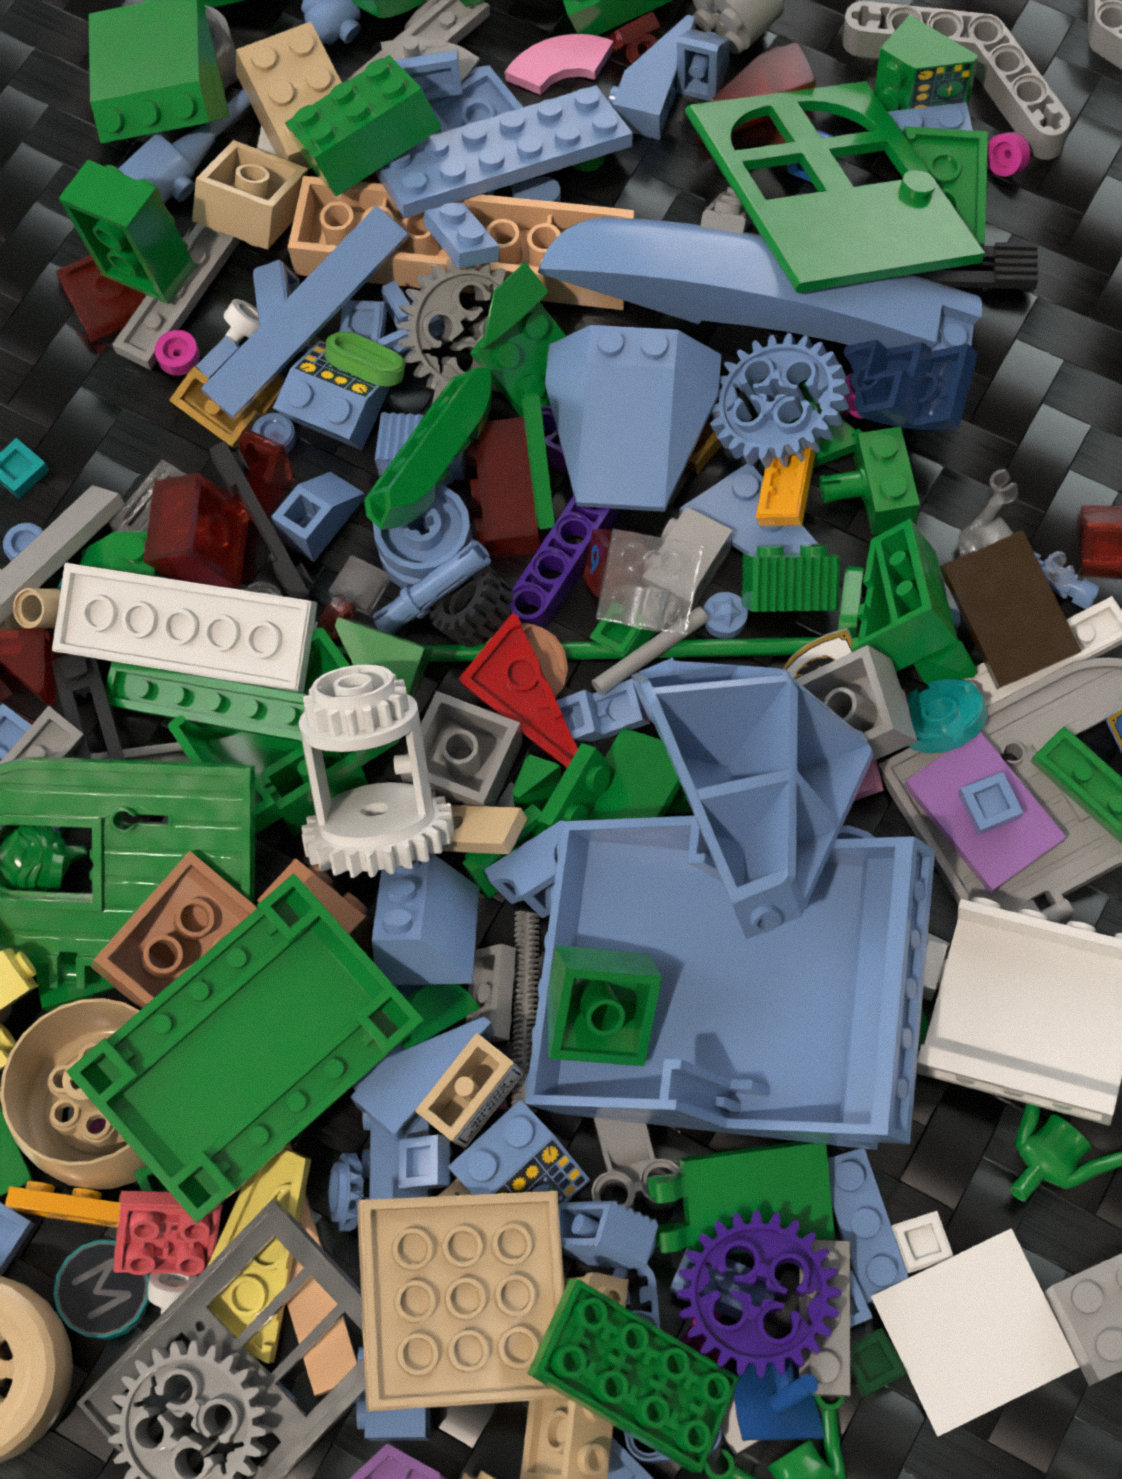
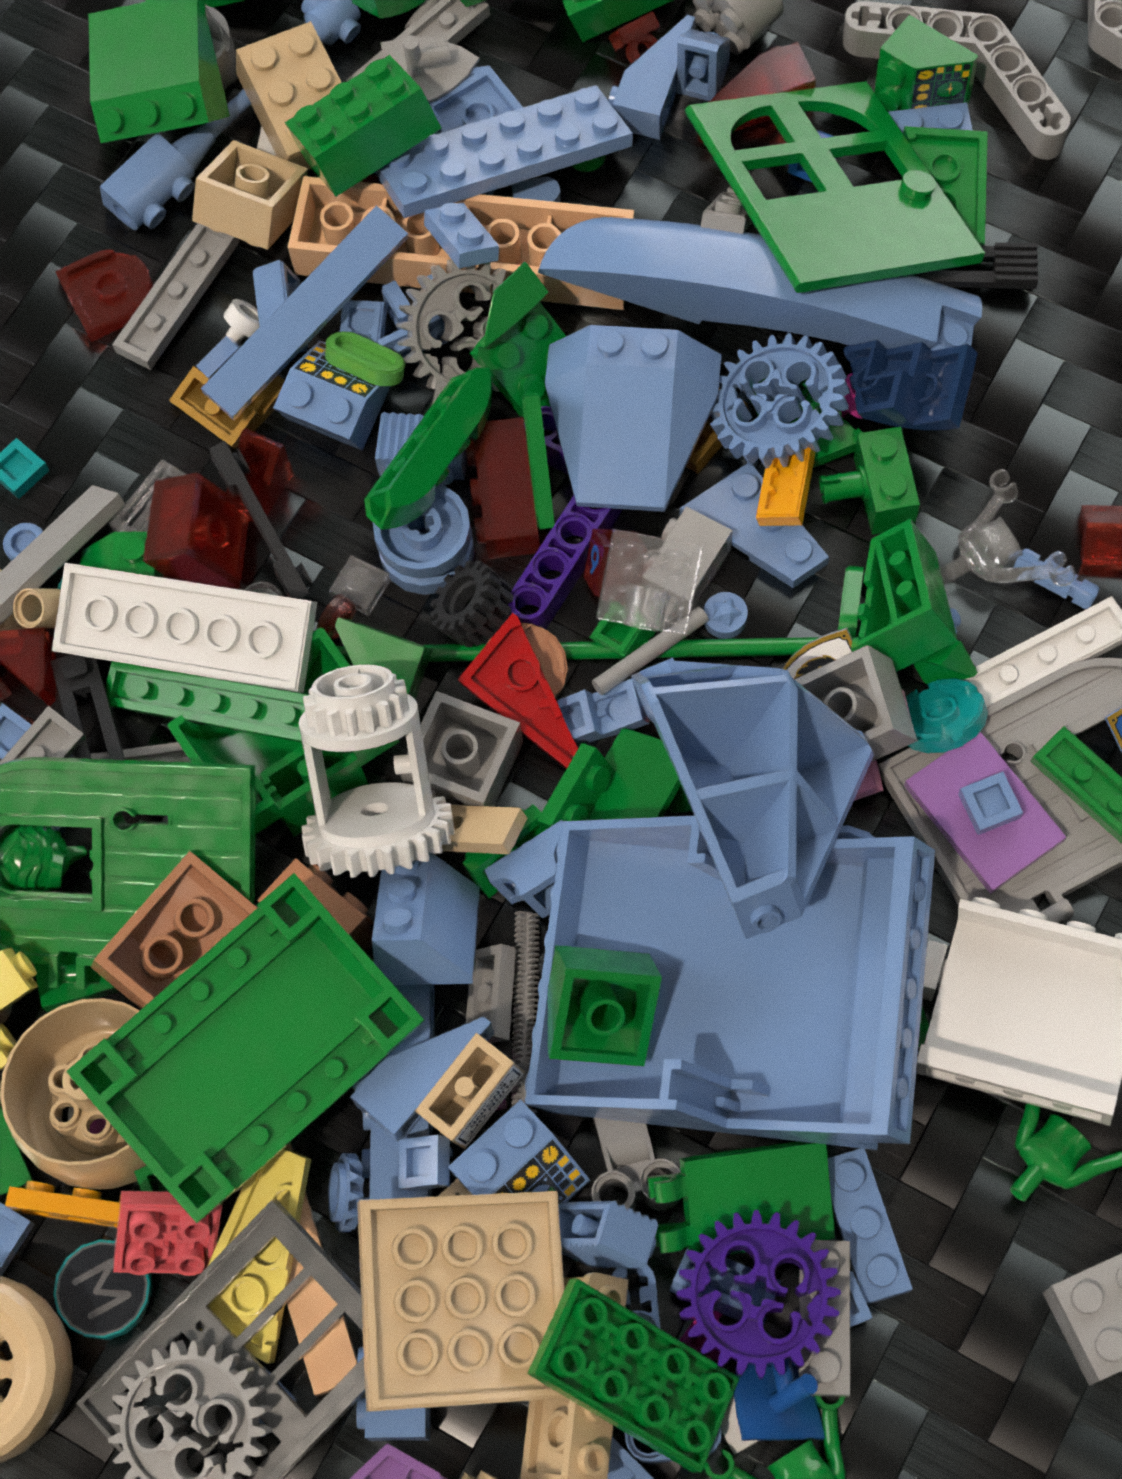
green brick [59,160,196,304] -> none
white tile [148,1273,198,1314] -> none
dark pink tile [155,330,200,375] -> none
medium blue tile [252,413,296,458] -> none
medium blue slope [271,472,366,562] -> none
medium blue pin [373,540,491,635] -> none
medium blue plate [395,50,463,100] -> none
green tile [402,984,480,1050] -> none
bright pink tile [505,34,614,95] -> none
green slope [512,755,562,812] -> none
green brick [741,544,840,612] -> none
dark green tile [850,1328,907,1398] -> none
white sticker [871,1228,1079,1437] -> none
white tile [891,1211,953,1275] -> none
dark brown tile [939,530,1082,690] -> none
dark pink tile [987,132,1030,177] -> none

